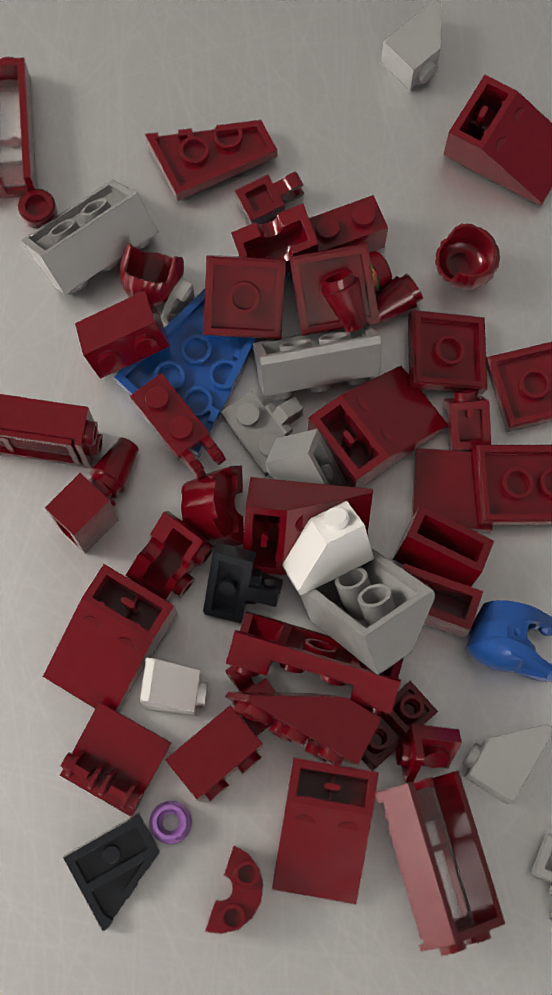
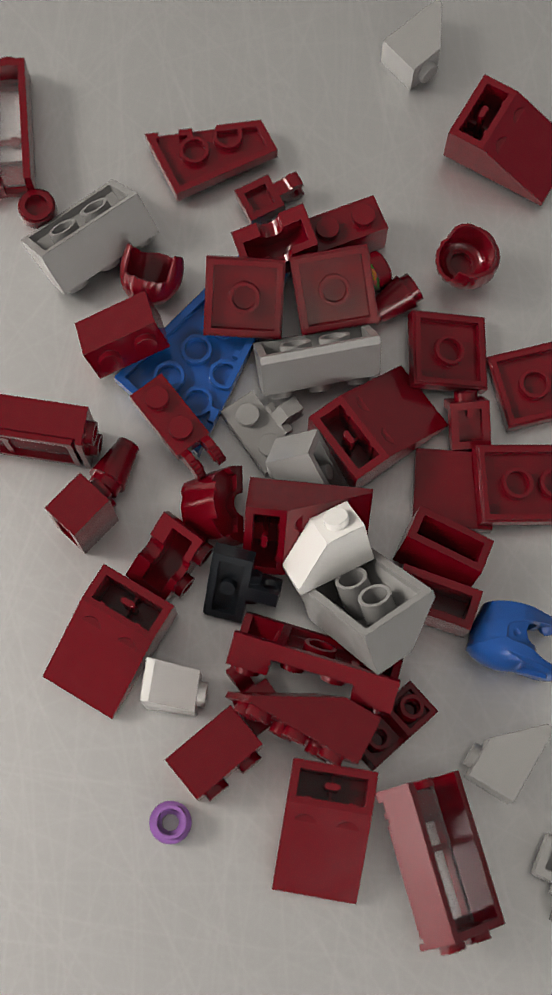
dark red hinge [60,702,172,817] -> none
black wing [63,813,160,932] -> none
light grey tile [161,277,195,325] -> none
dark red cylinder [205,845,264,934] -> none
dark red cone [322,269,368,332] -> none
dark red bracket [395,724,462,783] -> none

